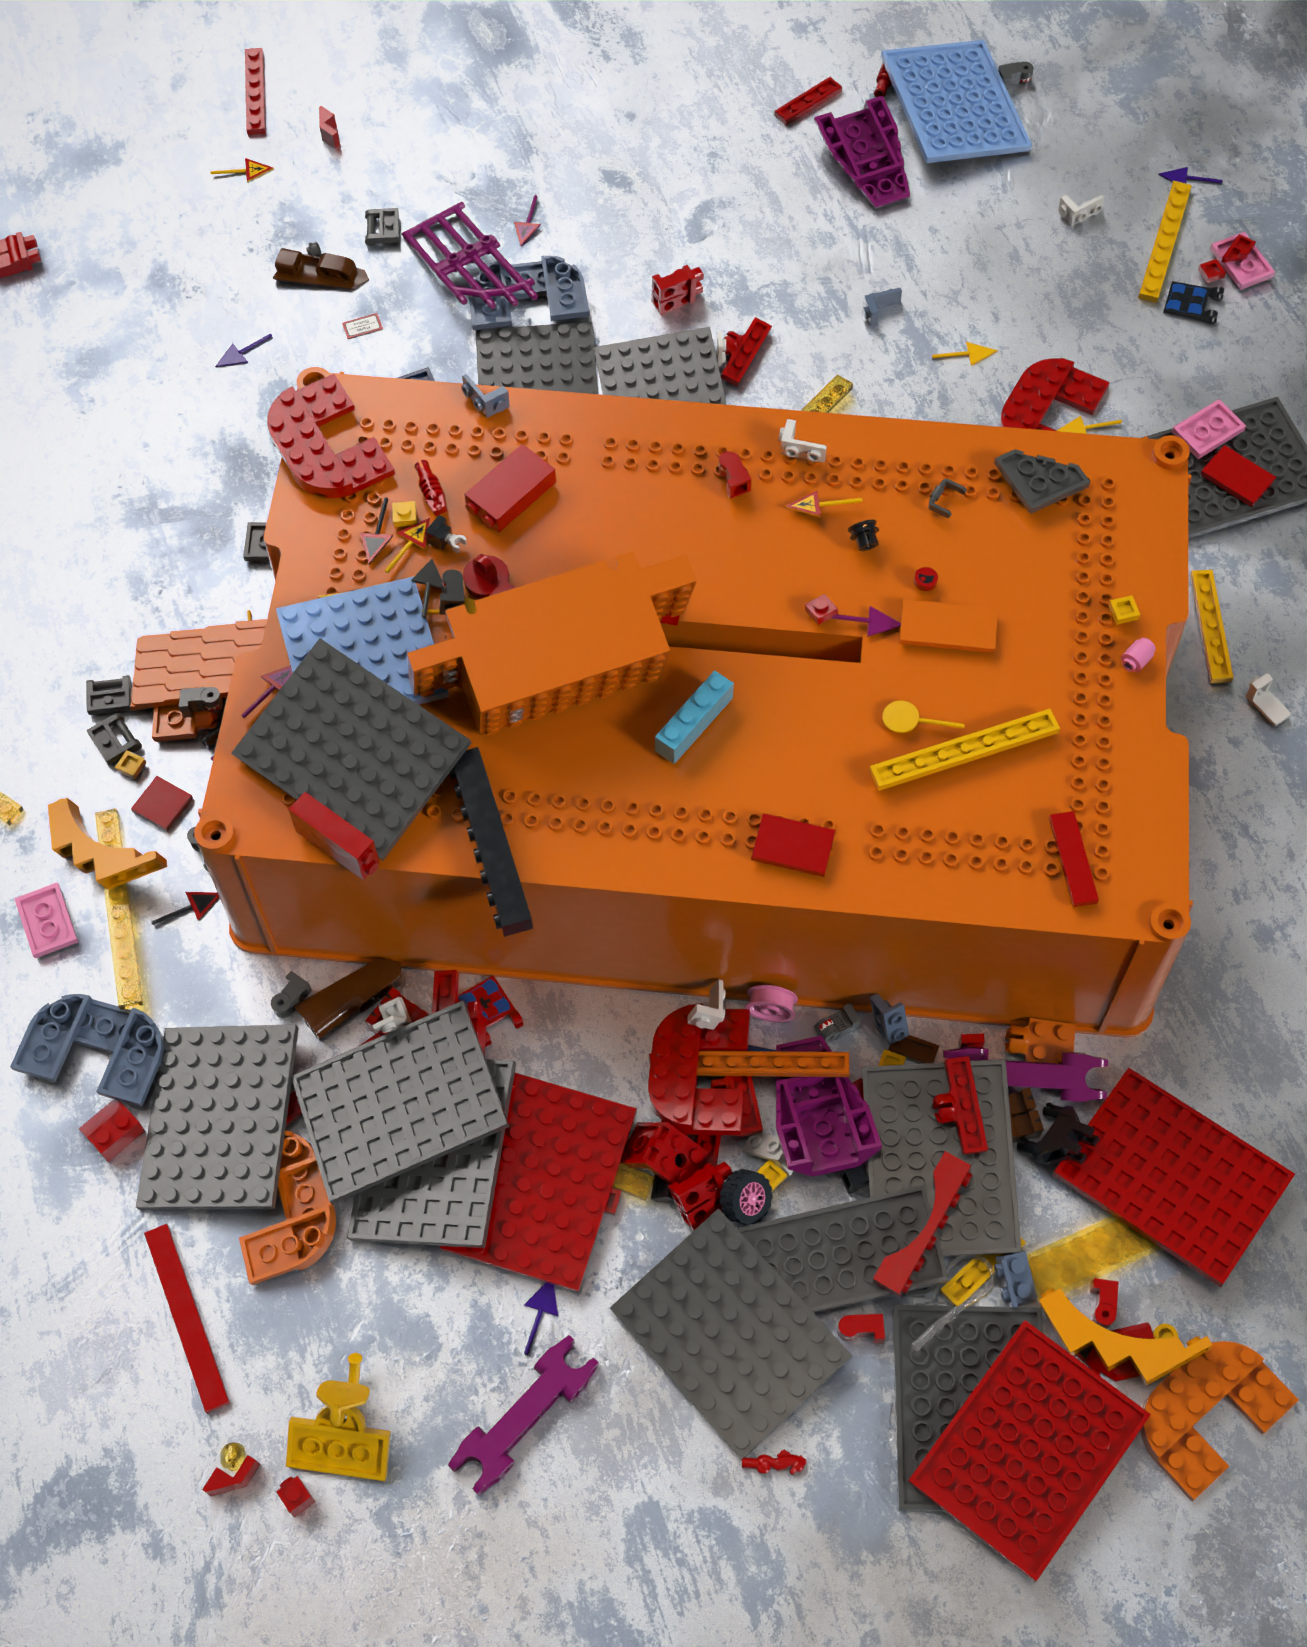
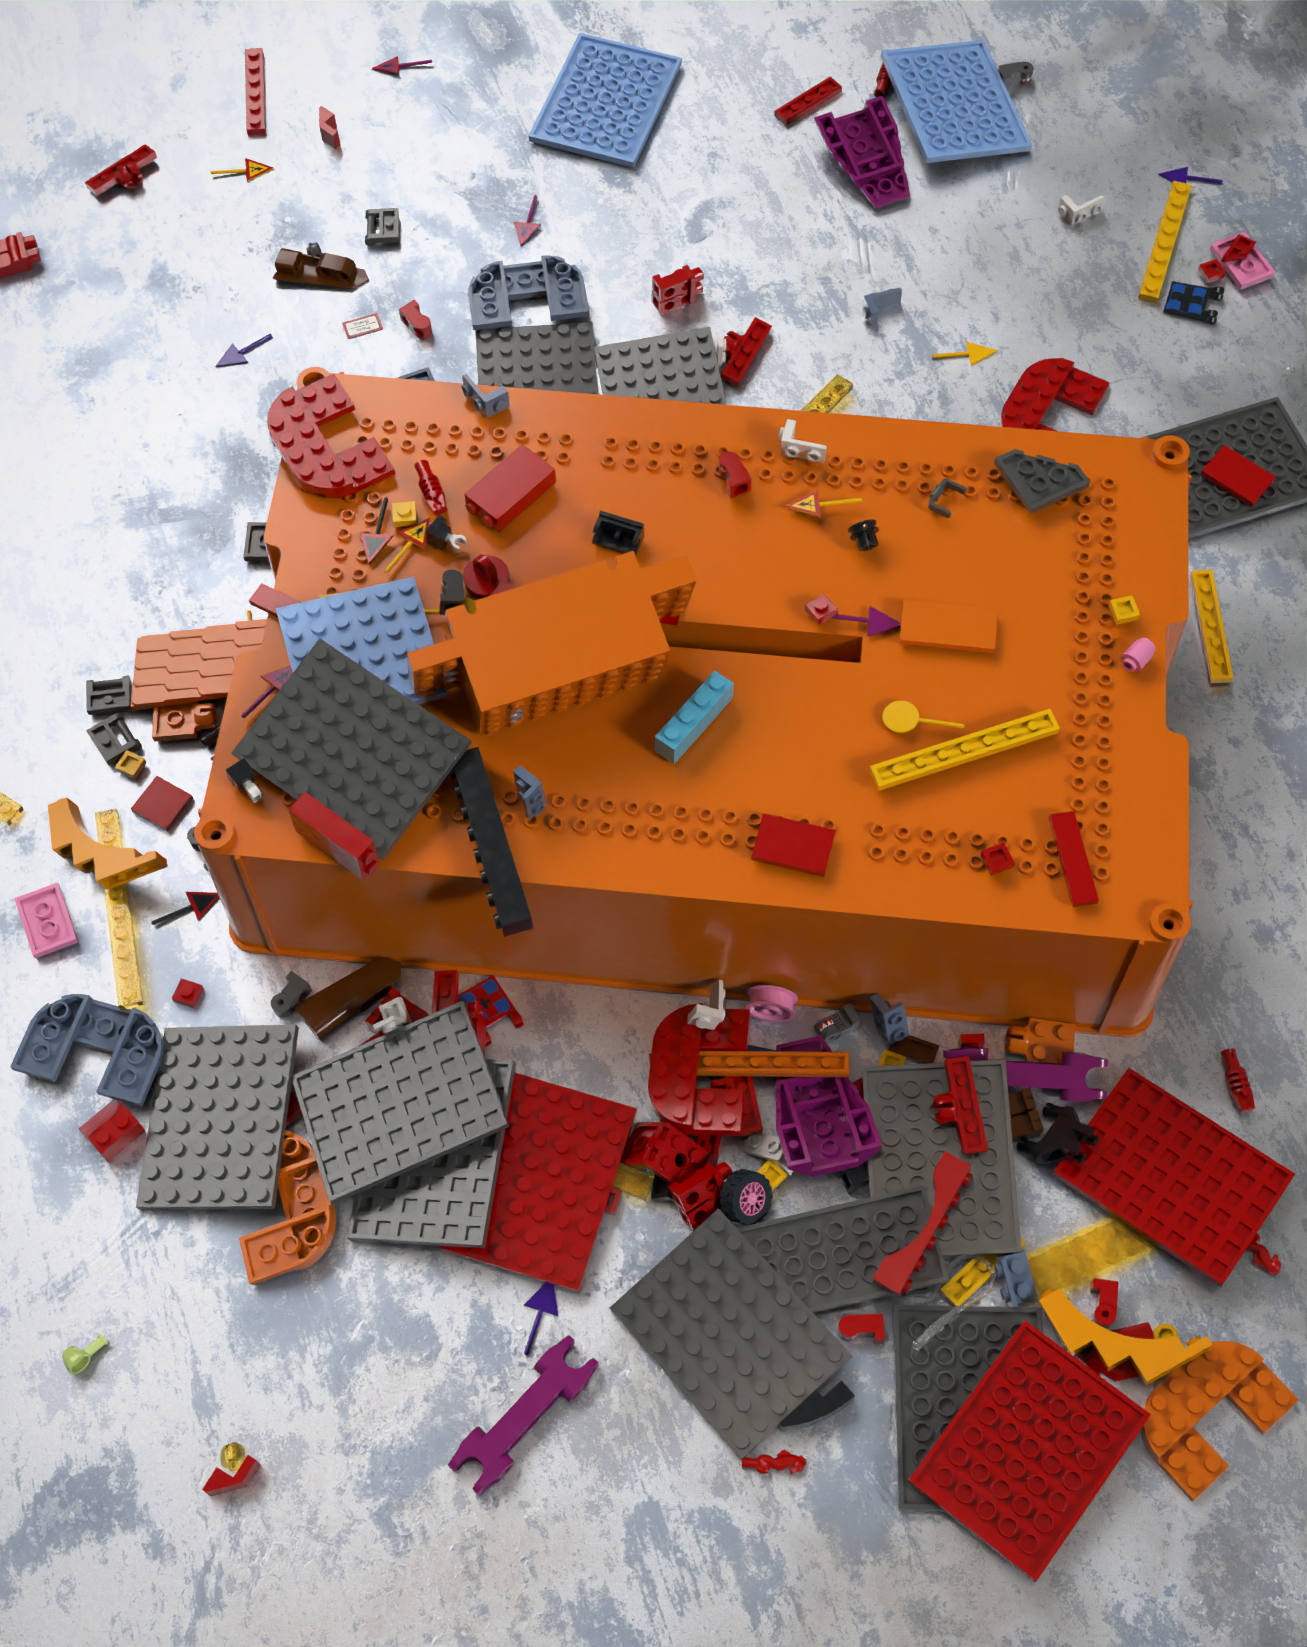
red tile [144,1223,231,1414] -> none
leg [179,687,224,718] -> none
red brick [276,1476,316,1518] -> none
yellow plate [286,1353,391,1481] -> none
magenta piece [401,201,538,309] -> none
dark grey piece [411,559,442,618] -> none
red tile [914,567,938,591] -> none
yellow piece [1057,416,1122,434] -> none
bright pink plate [1172,399,1246,459] -> none
white bracket [1245,673,1291,726] -> none
none -> yellowish green bar [62,1334,108,1375]
none -> red plate [84,144,158,196]
none -> red plate [172,978,204,1008]
none -> black piece [226,758,263,803]
none -> tile [248,583,300,618]
none -> magenta piece [372,56,433,74]
none -> leg [399,299,432,339]
none -> sand blue bracket [513,765,546,820]
none -> light blue plate [528,33,682,168]
none -> black hinge [592,511,645,556]
none -> black slope [778,1380,855,1432]
none -> red plate [980,843,1015,876]
none -> red hinge [1220,1048,1255,1113]
none -> red animal [1247,1233,1281,1275]

